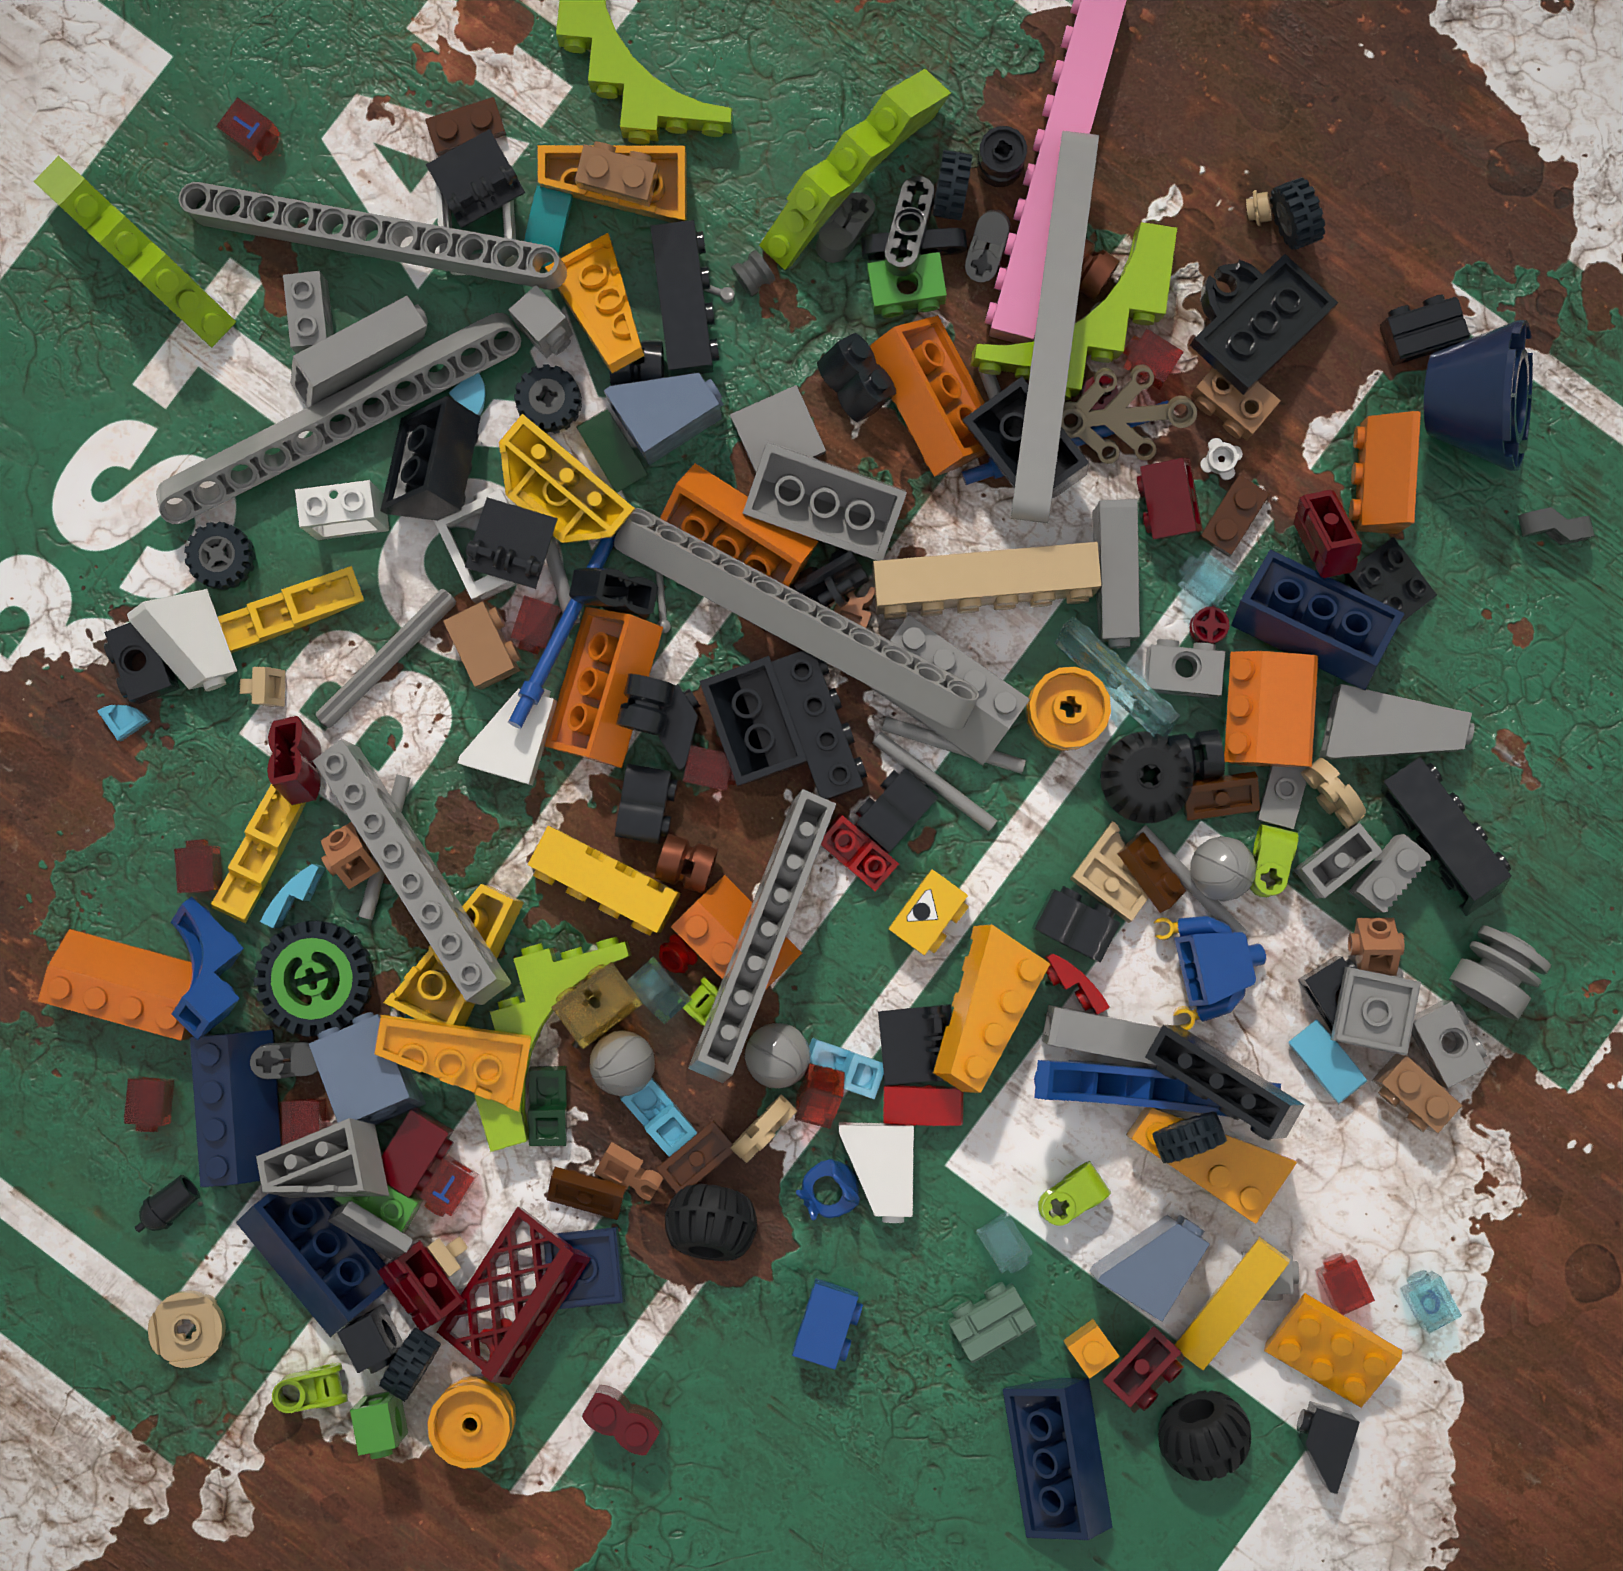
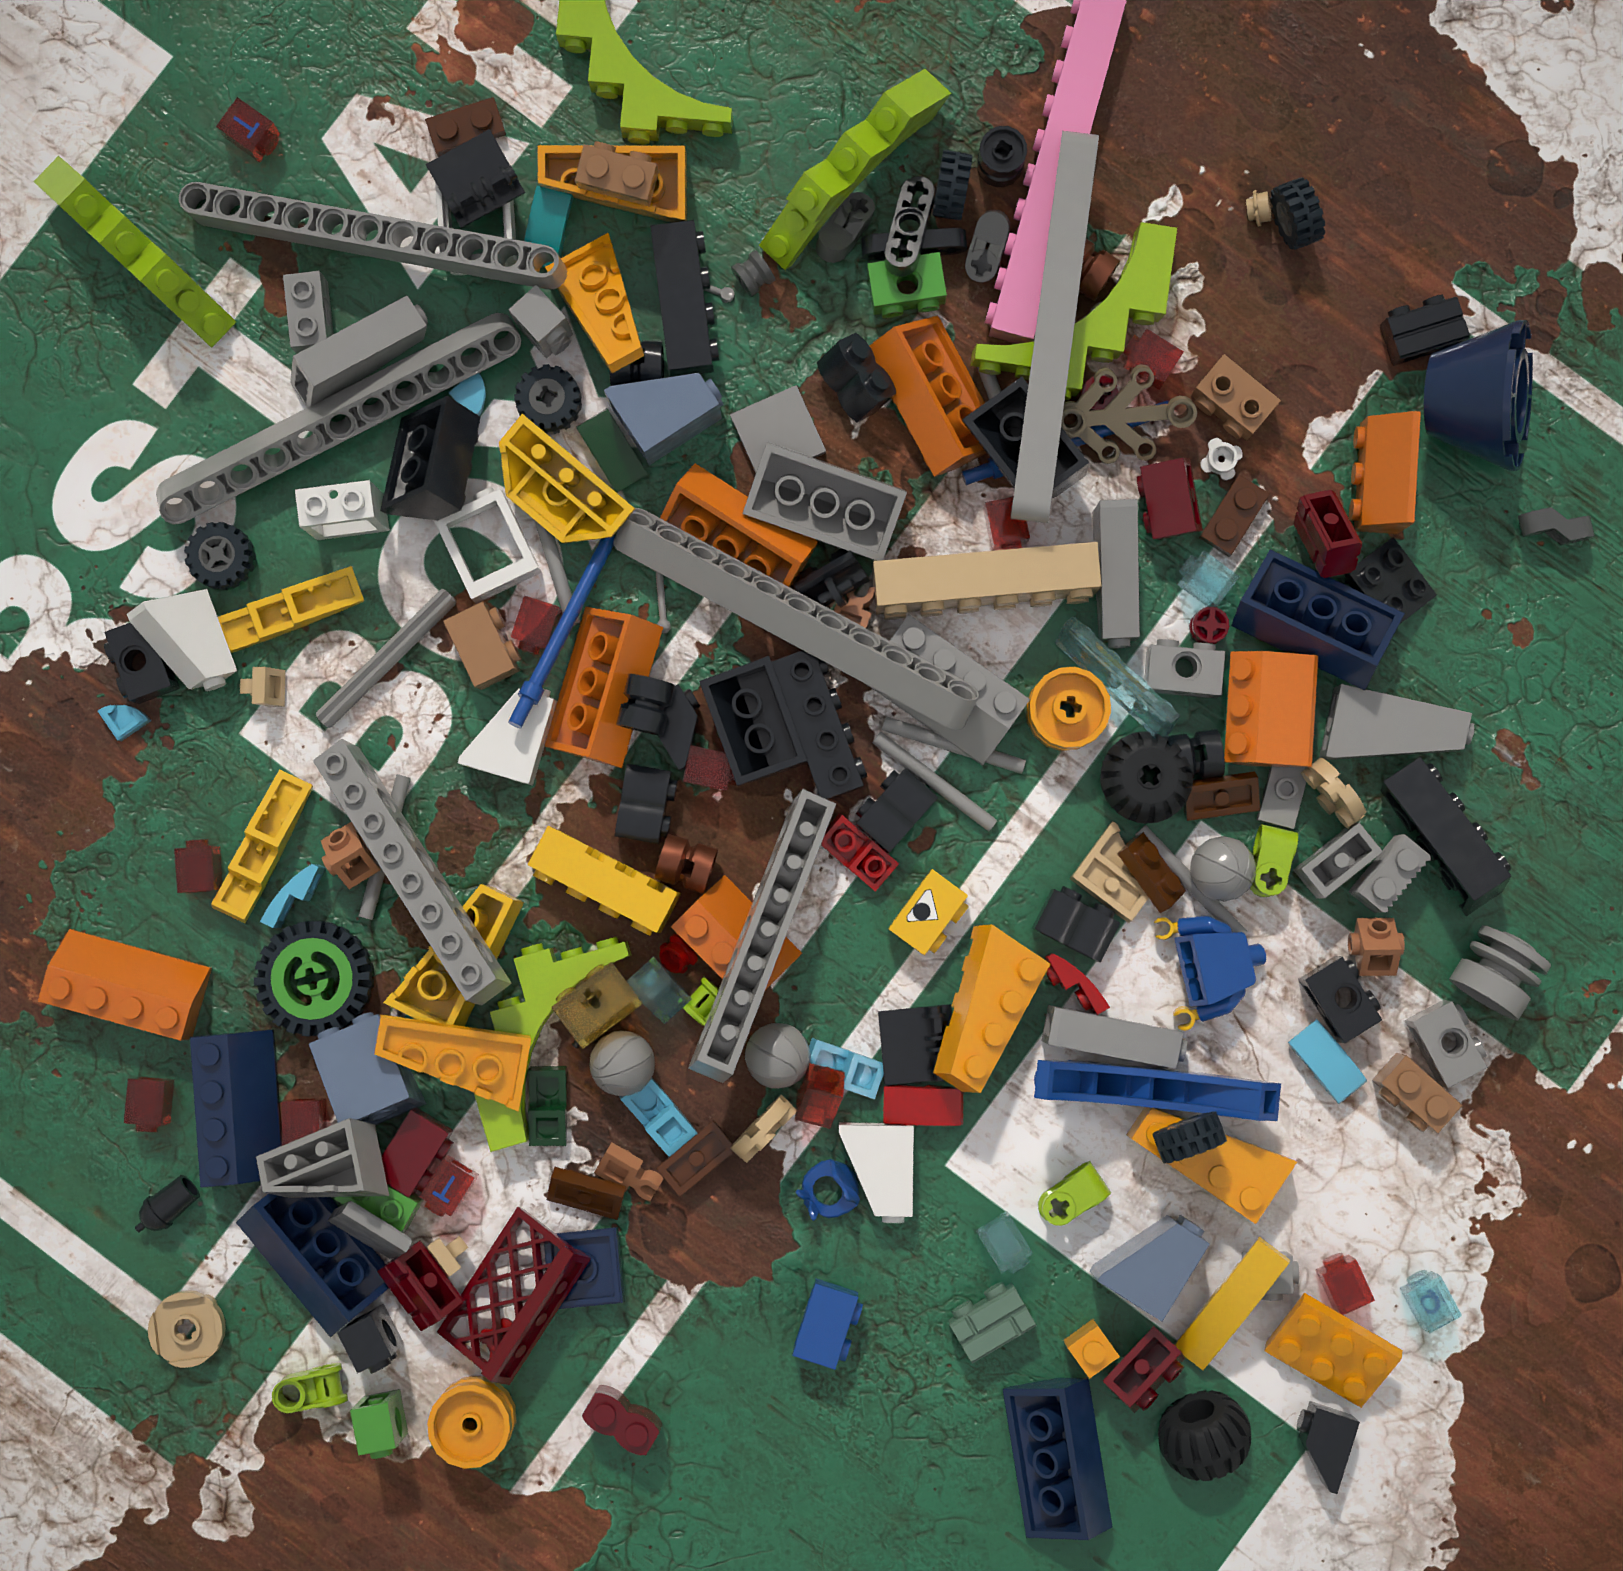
blue arch [171,897,244,1040] -> none
dark grey piece [250,1041,318,1079] -> none
dark red brick [267,716,321,805] -> none
black wheel [379,1328,441,1402] -> none
black hinge [465,497,558,589] -> none
black brick [569,568,658,615] -> none
black wheel [665,1184,757,1261] -> none
black brick [1145,1025,1305,1141] -> none
black plate [1190,254,1339,395] -> none
light grey tile [1331,967,1421,1056] -> none
none -> clear red brick [983,497,1030,551]

